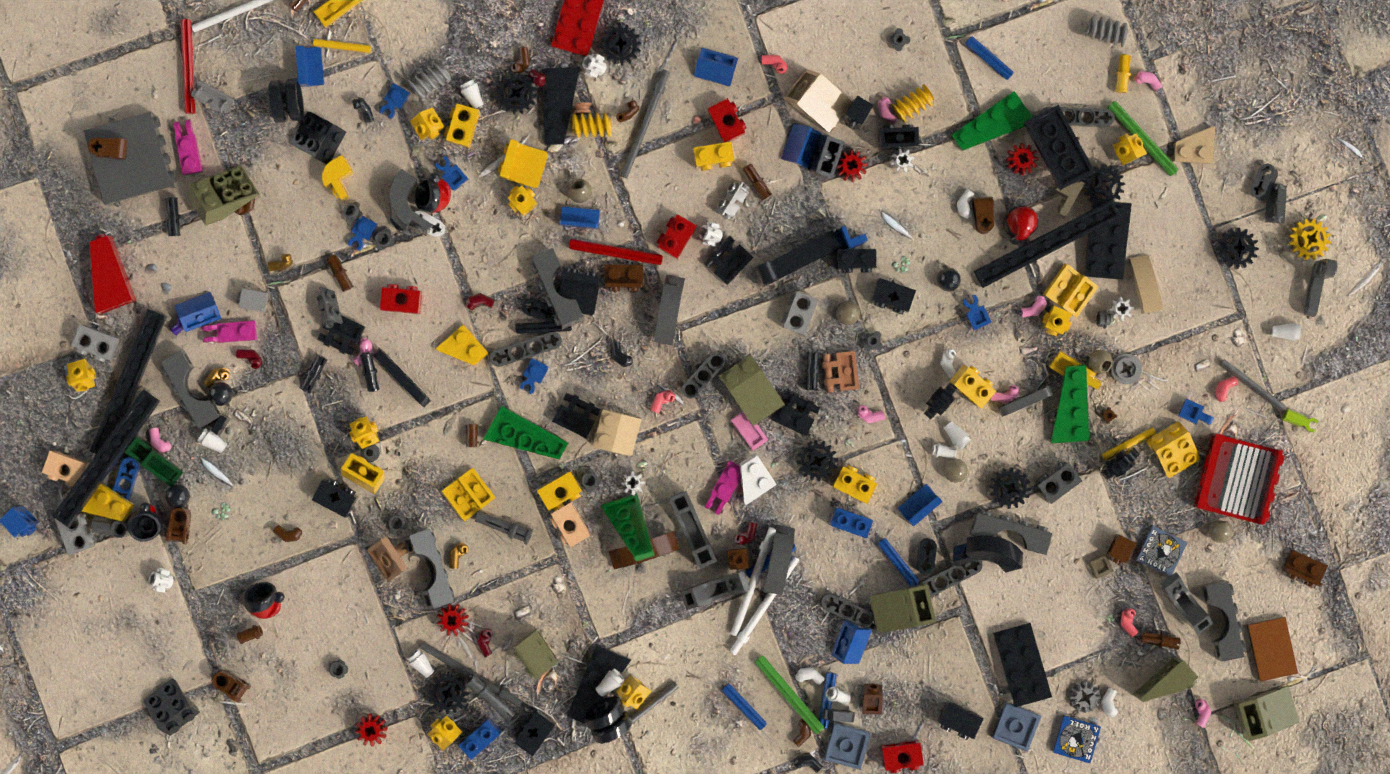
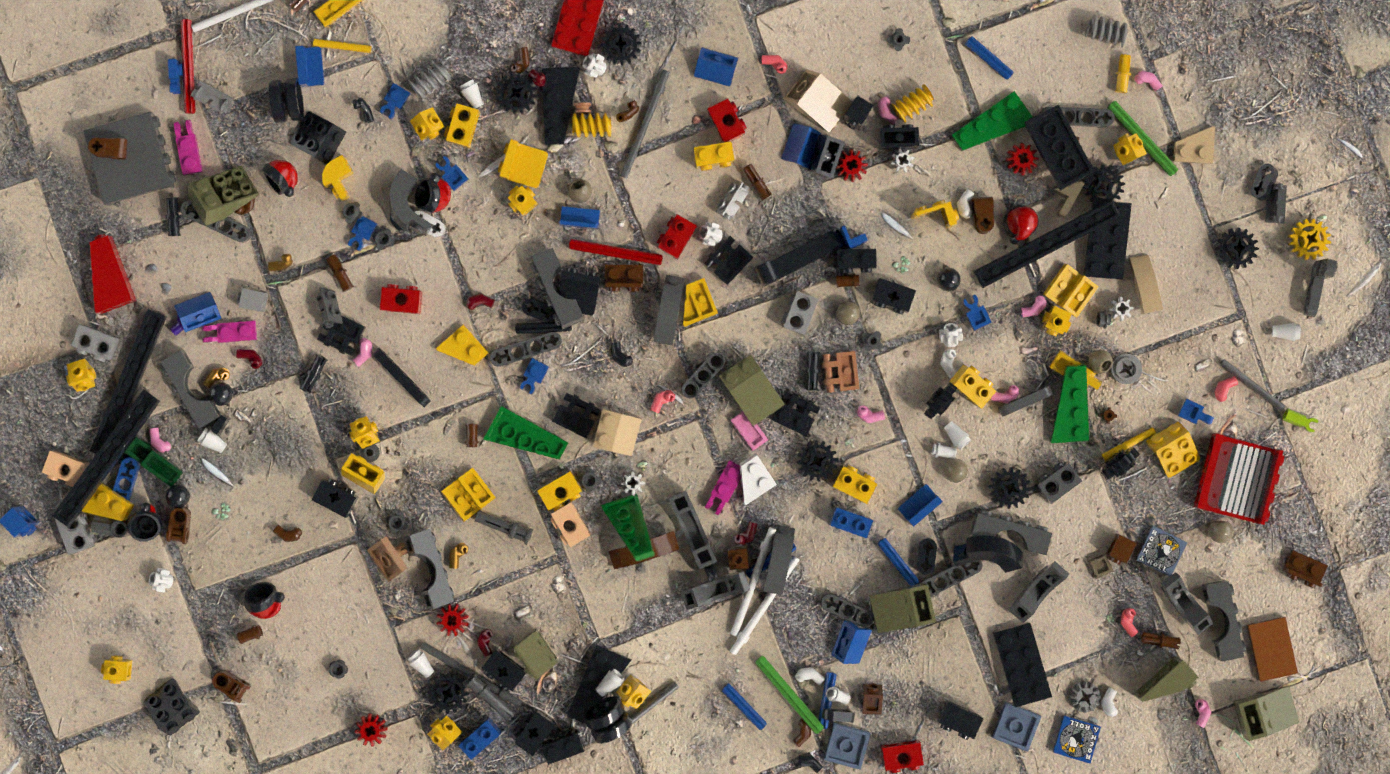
black pin [360,352,380,392] -> none
none -> yellow brick [101,655,132,684]
none -> blue plate [168,59,183,94]
none -> dark grey beam [180,201,251,243]
none -> piece [262,160,298,197]
none -> black brick [482,648,526,691]
none -> black brick [542,731,585,765]
none -> yellow wing [683,278,718,327]
none -> black bush [704,564,719,583]
none -> reddish brown pin [836,273,860,288]
none -> yellow bracket [911,200,959,229]
none -> white gear [939,323,963,347]
none -> dark grey arch [1008,561,1069,623]

